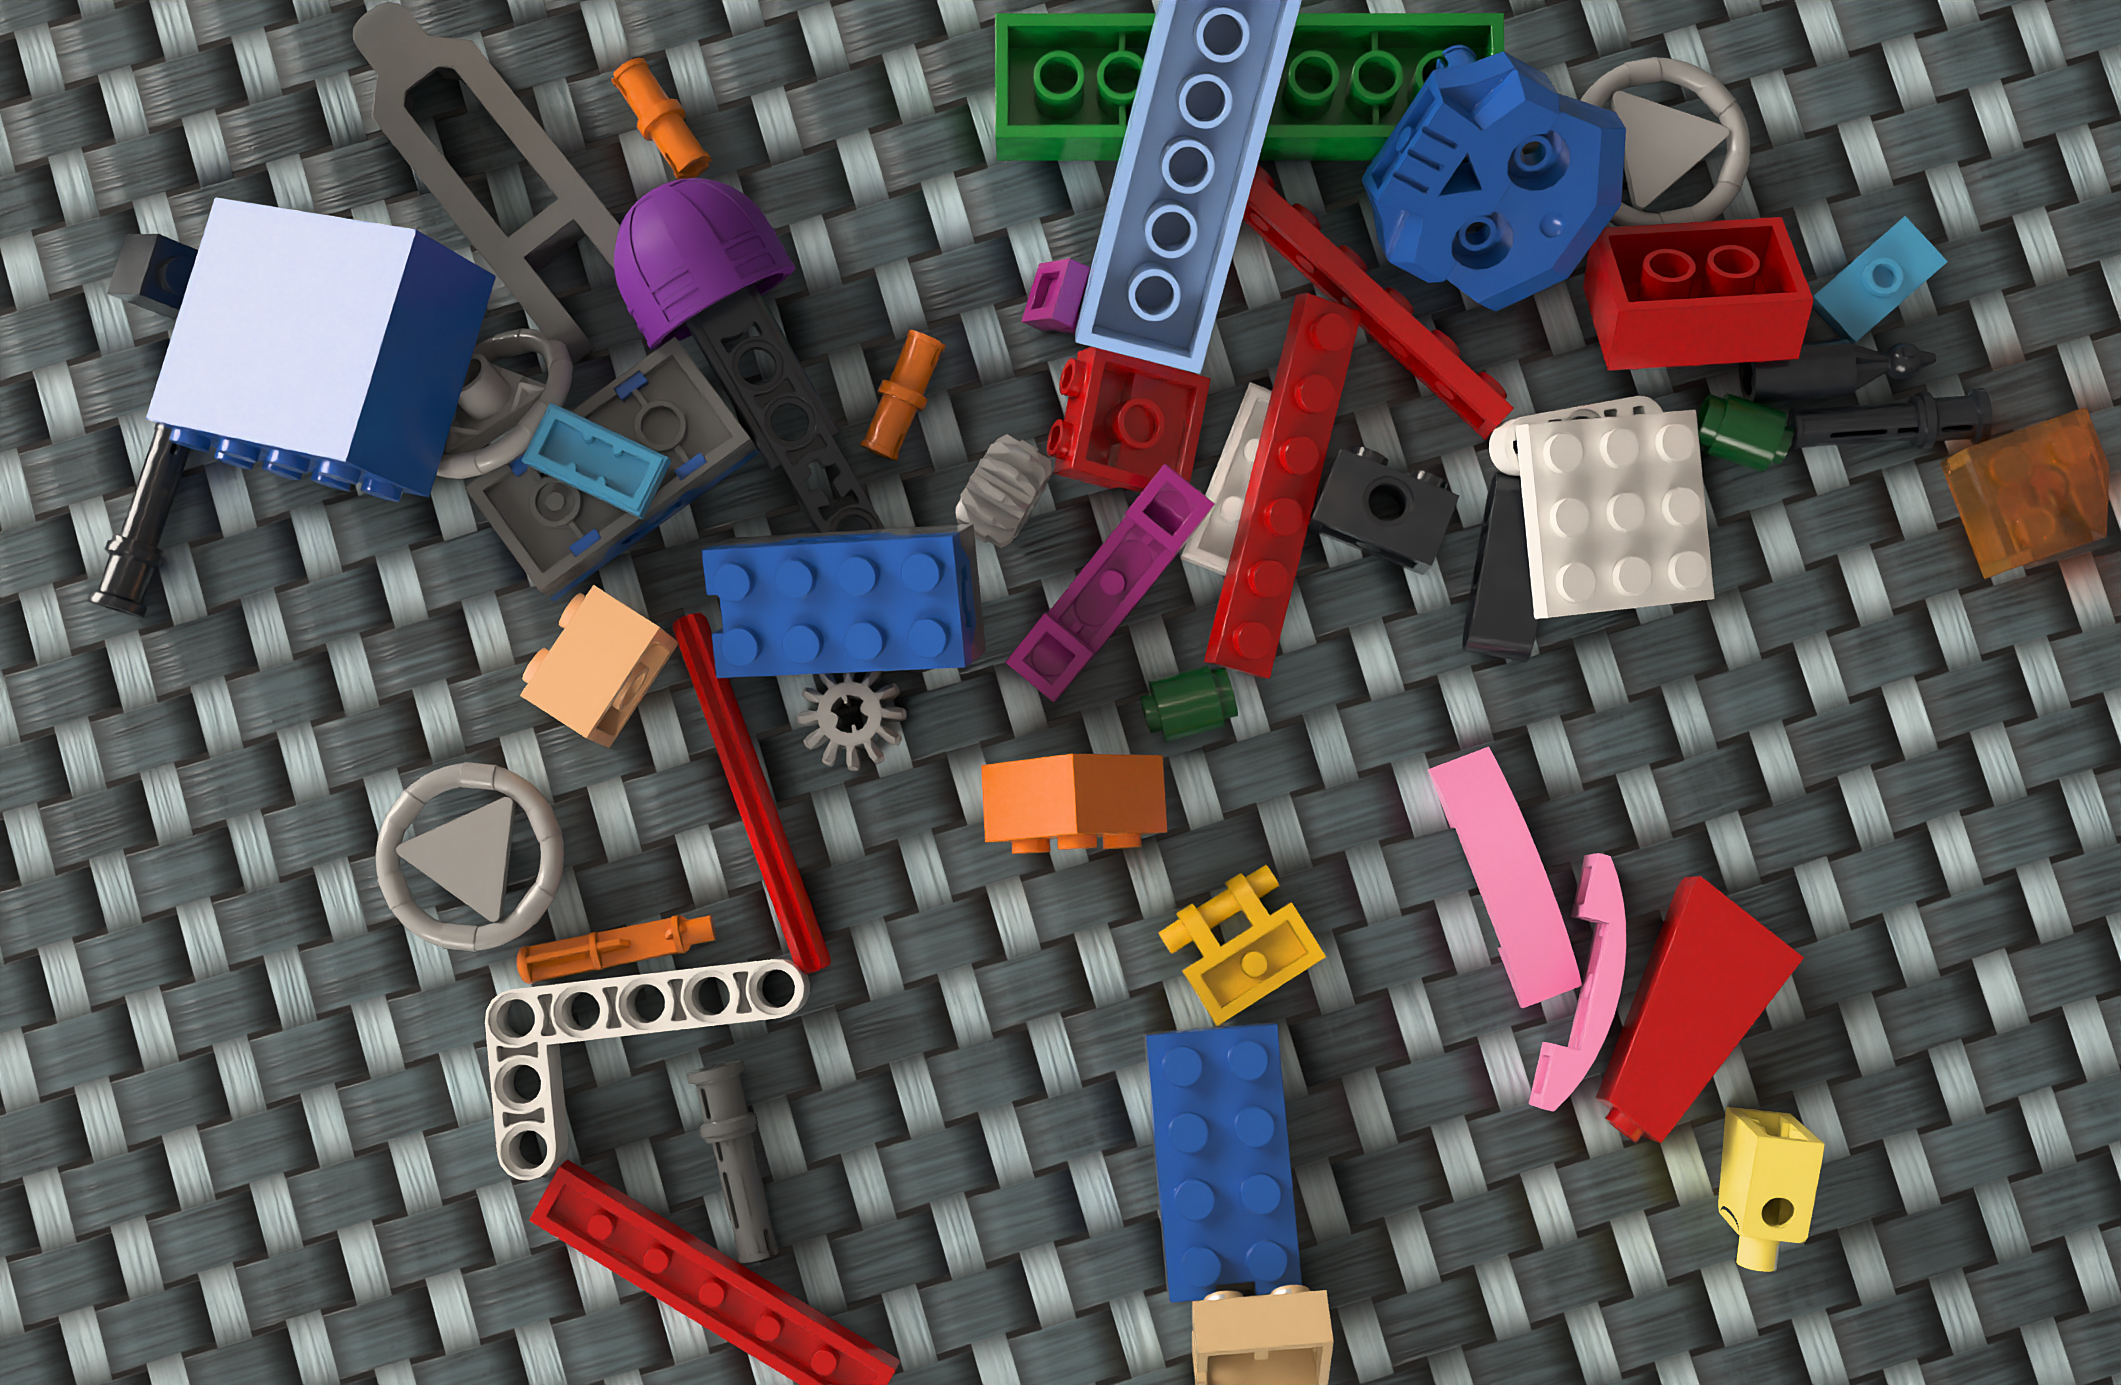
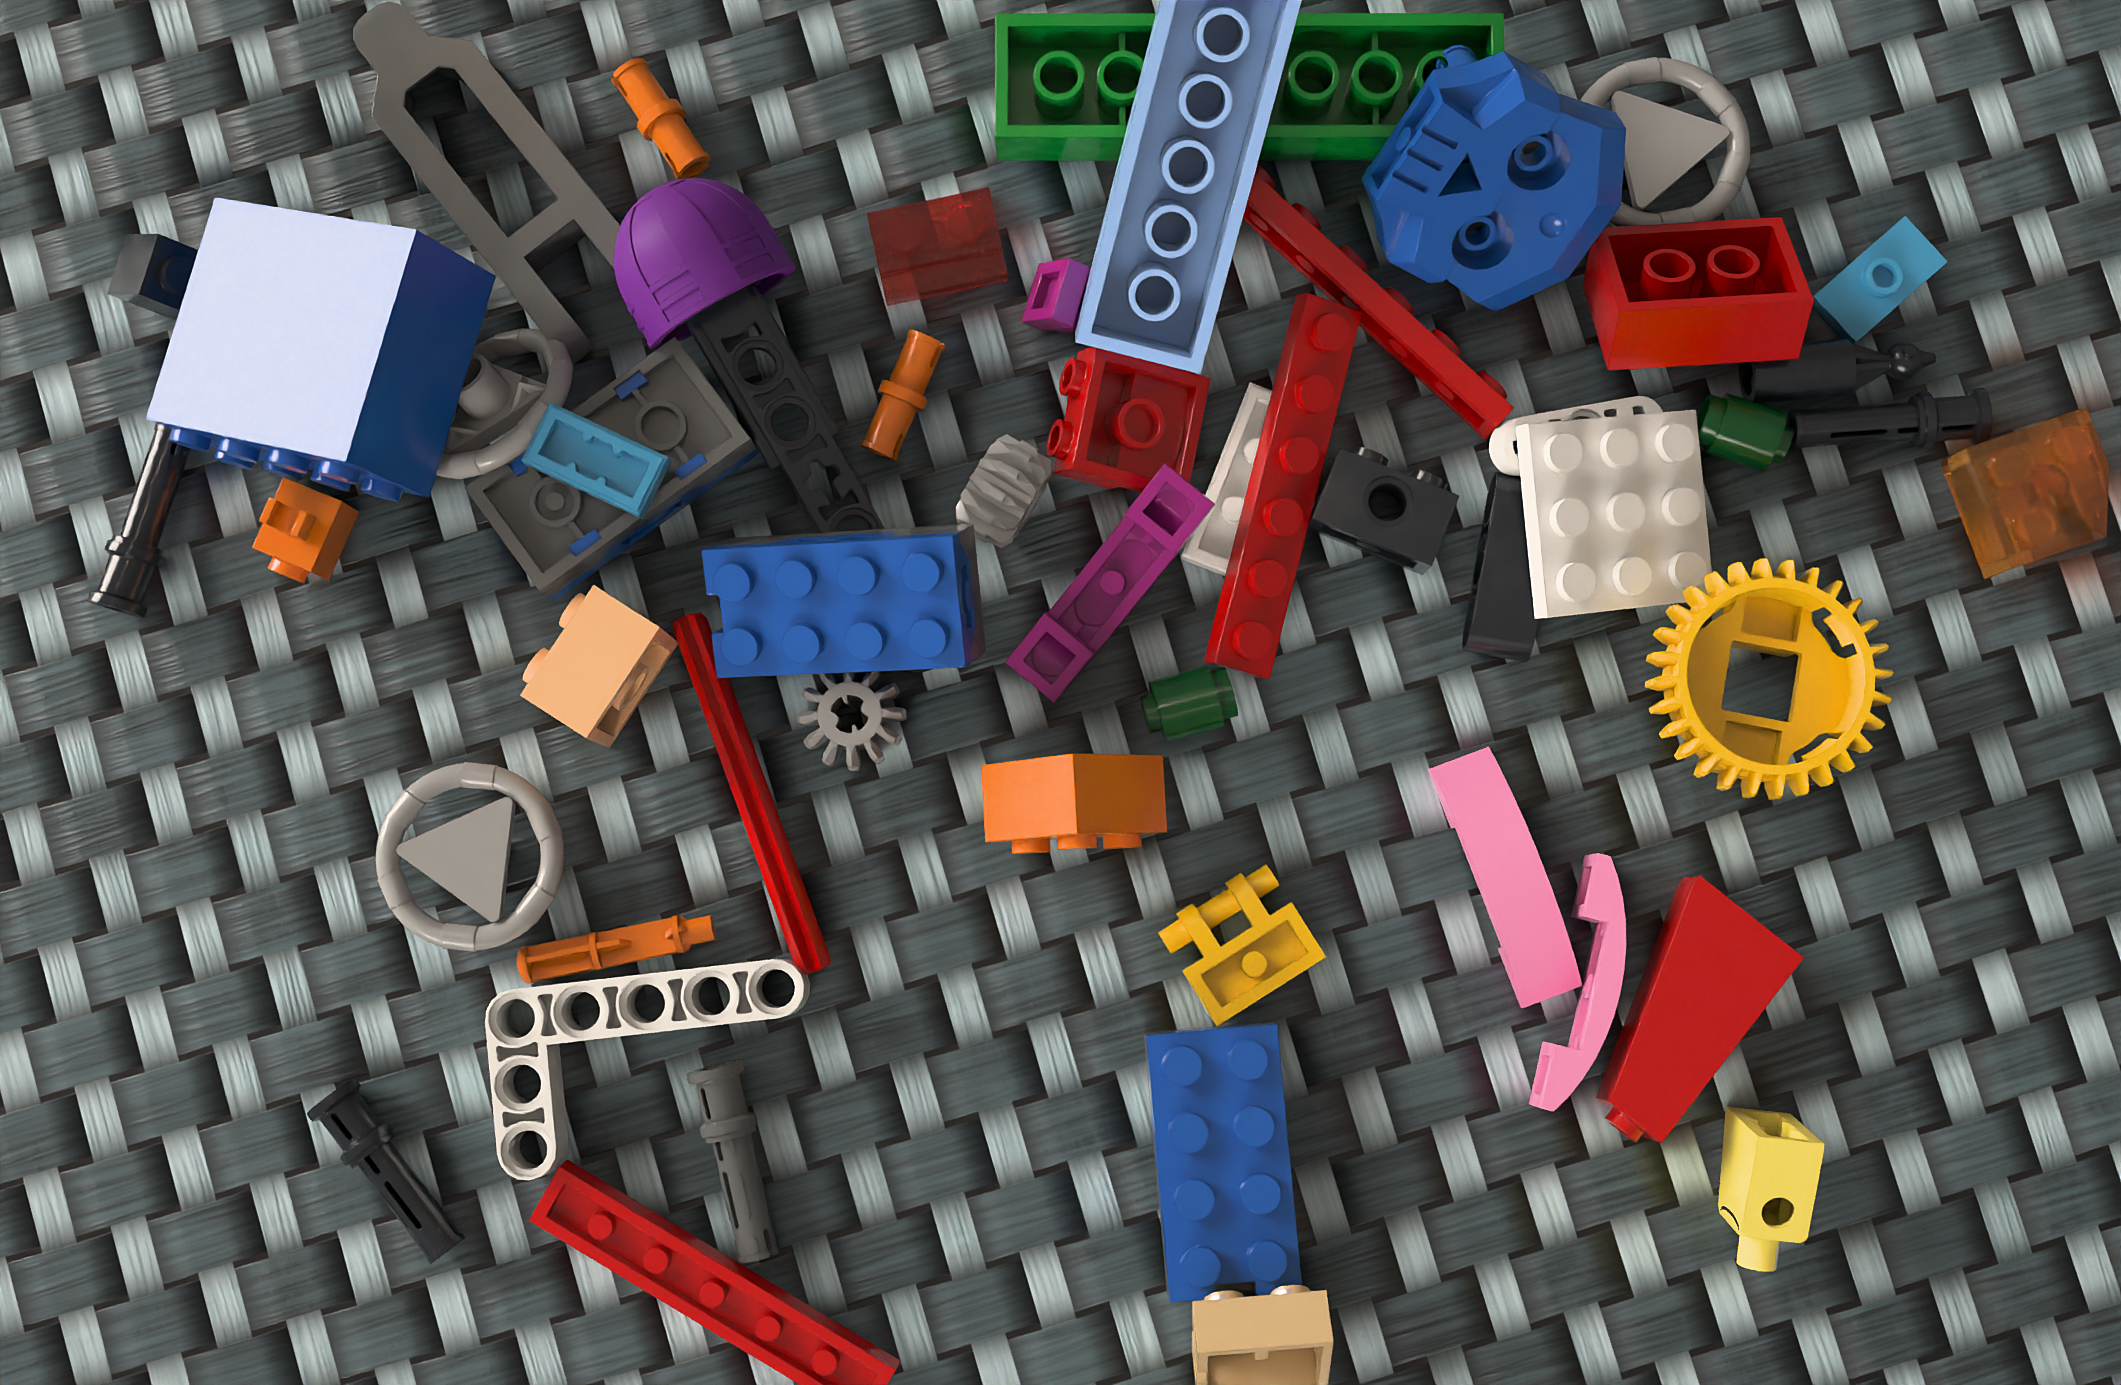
none -> orange brick [252,477,359,584]
none -> black pin [307,1078,466,1264]
none -> clear red plate [867,187,1008,306]
none -> yellow piece [1645,558,1894,800]

